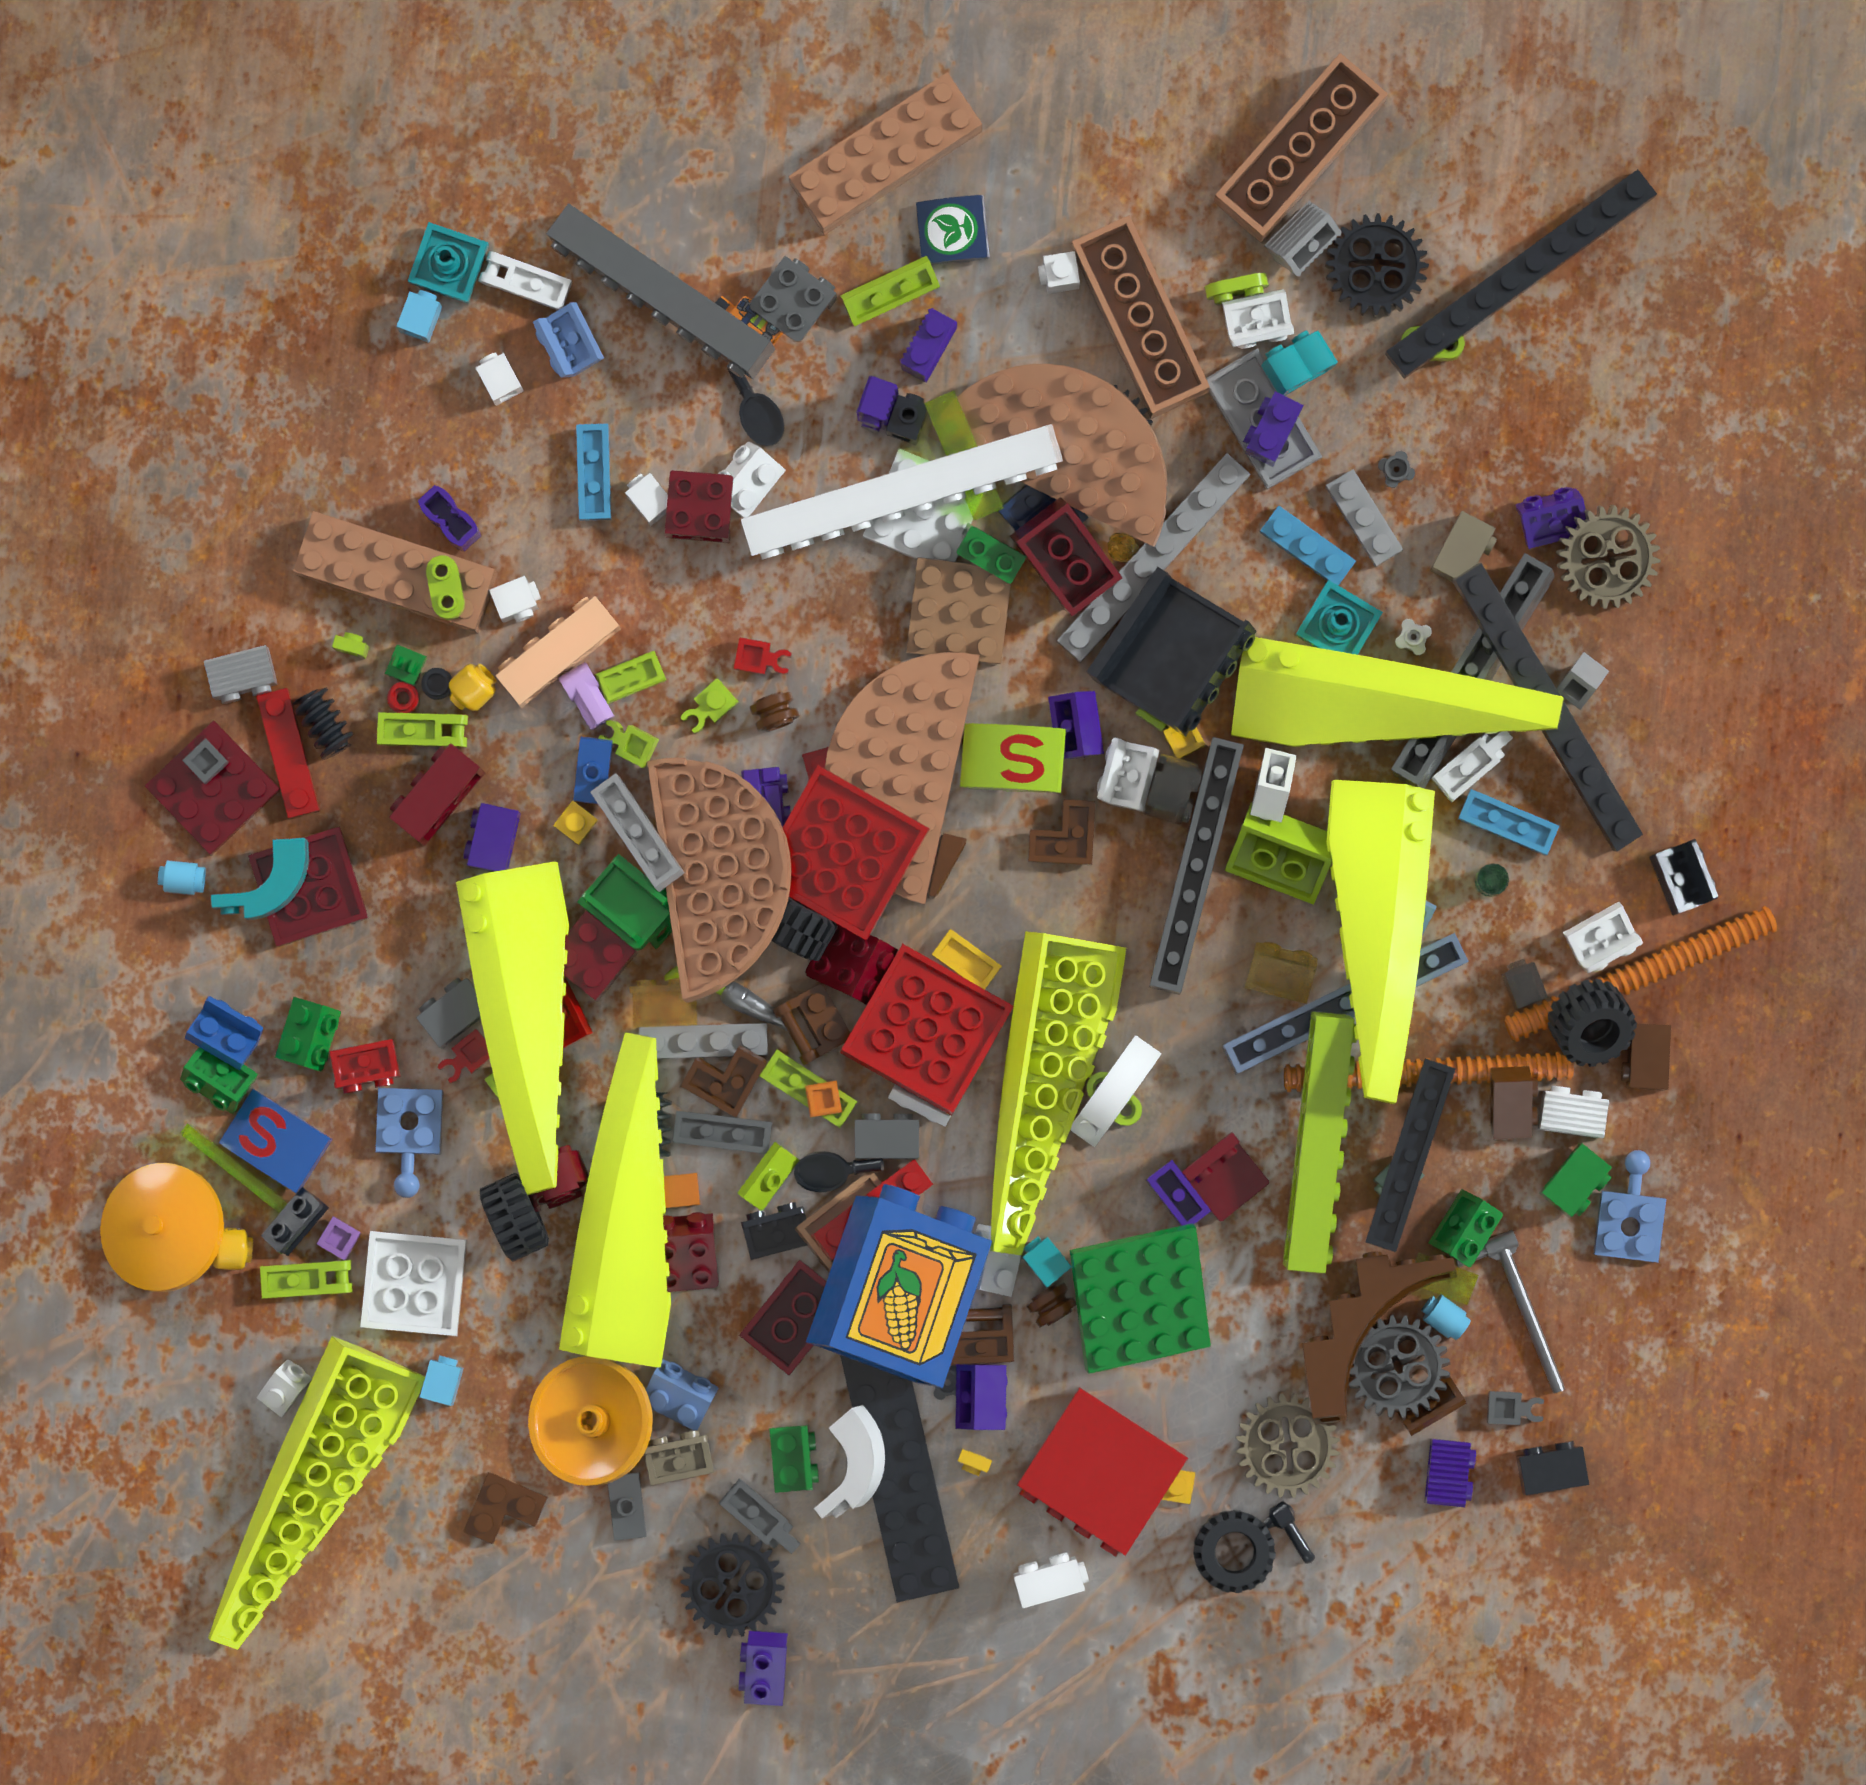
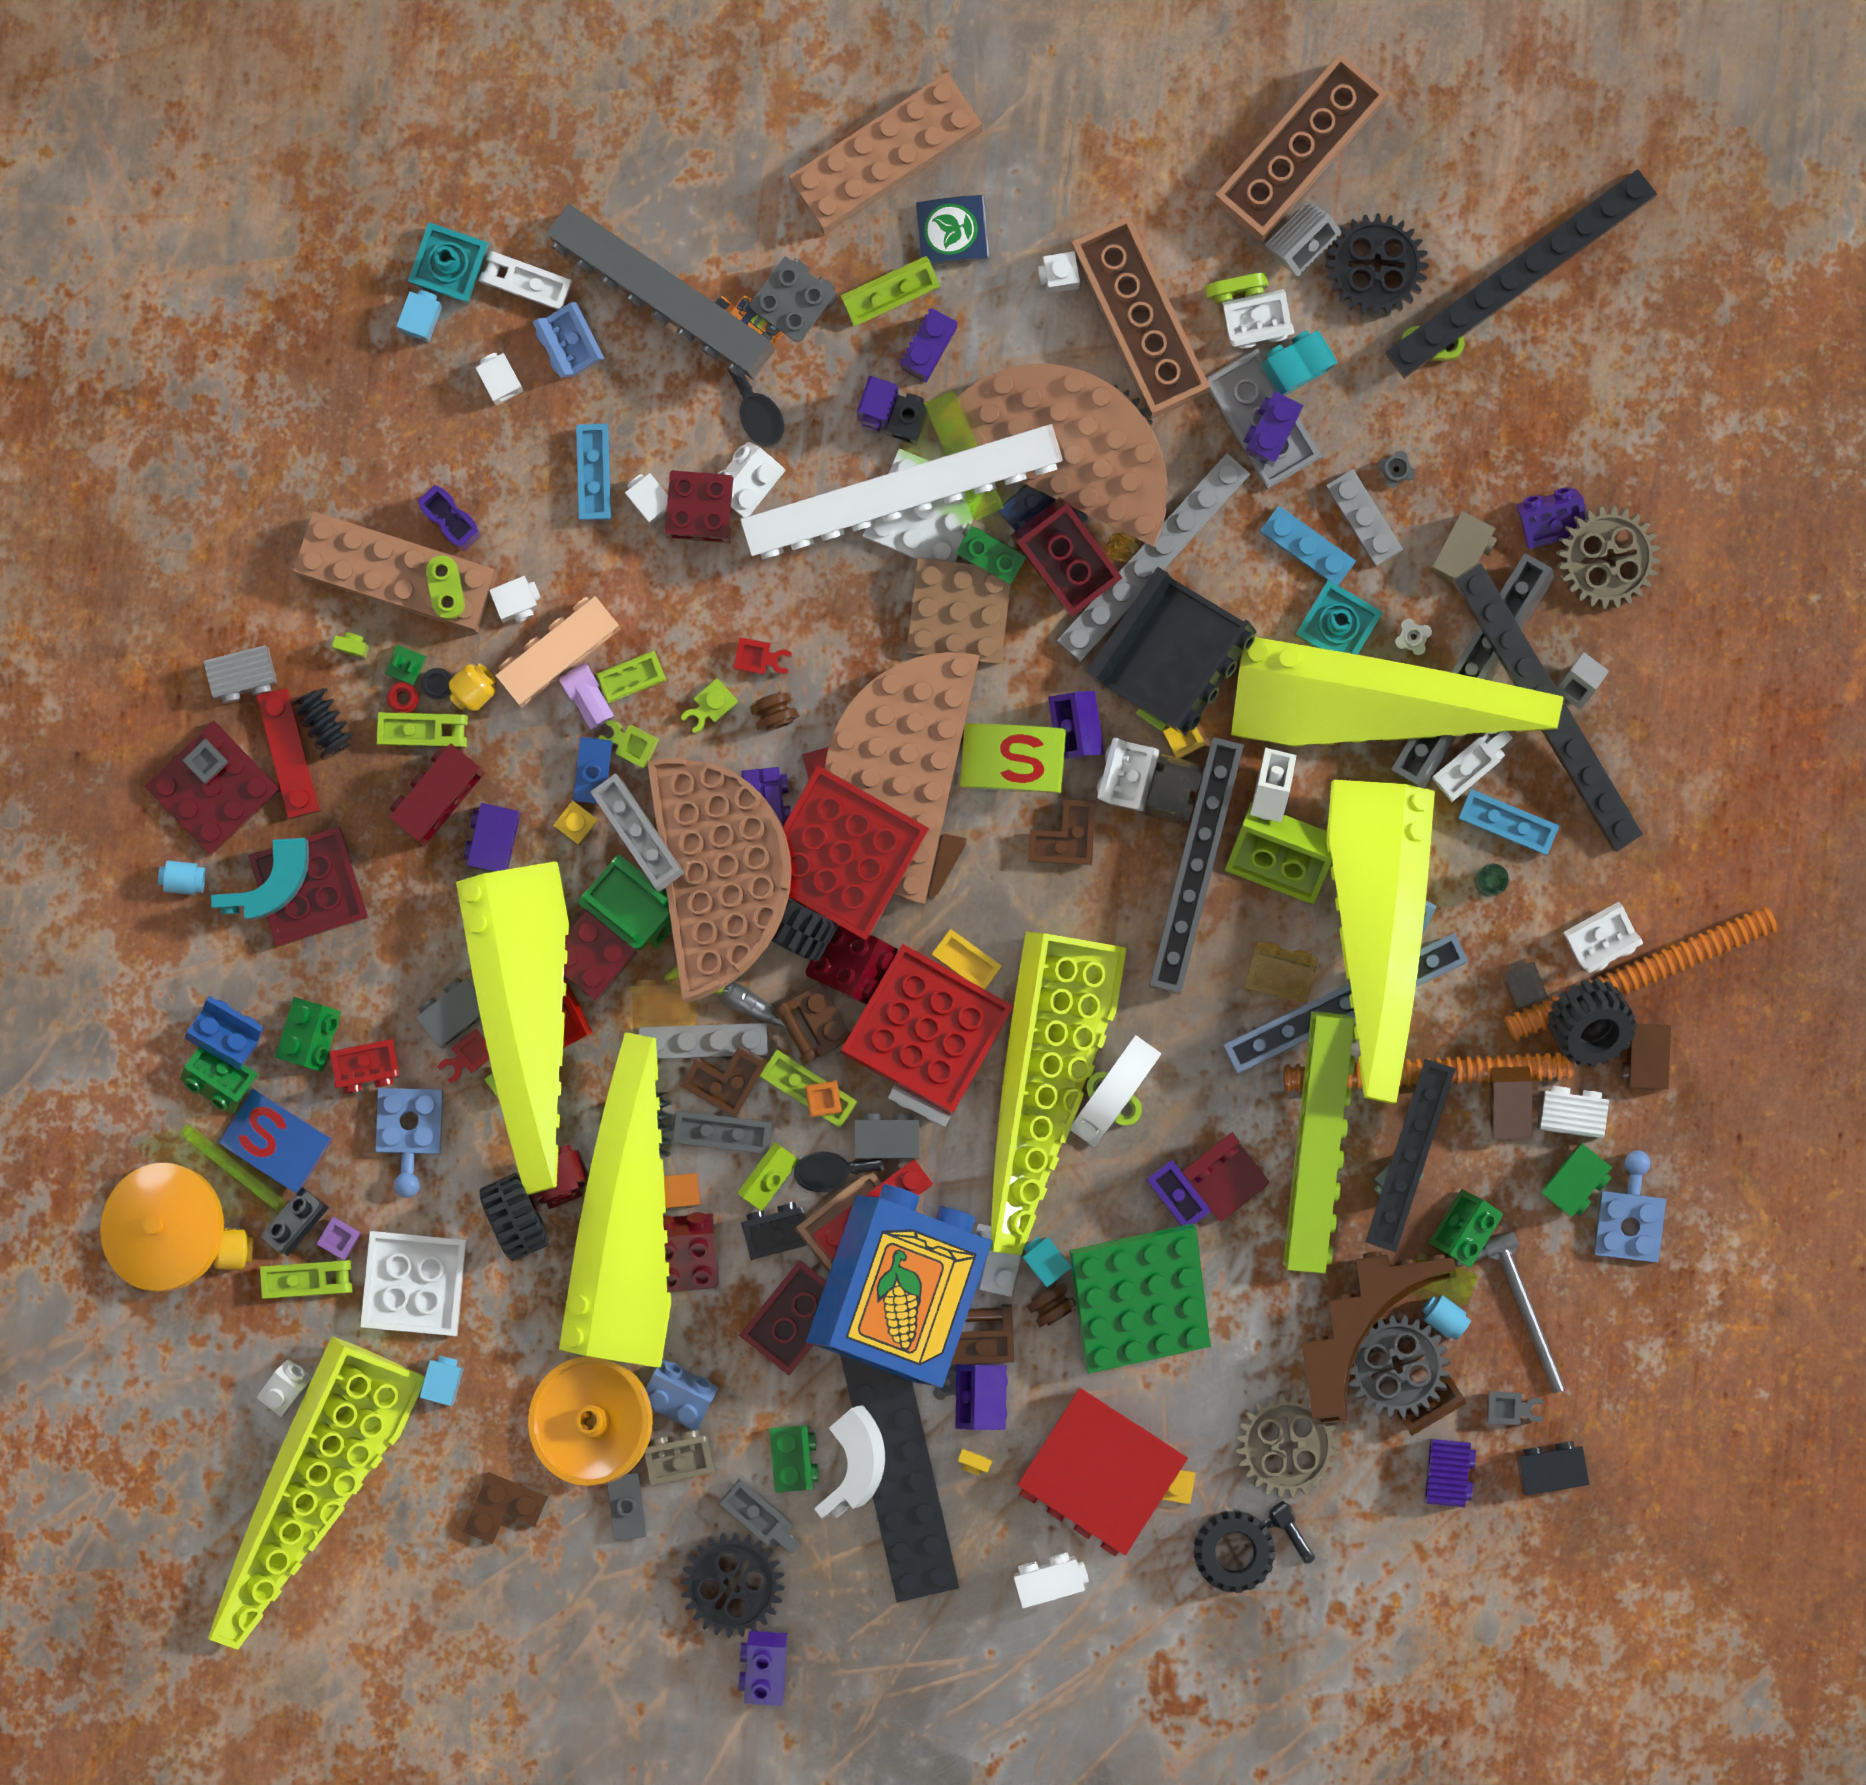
black bracket [1649,839,1718,916] -> none

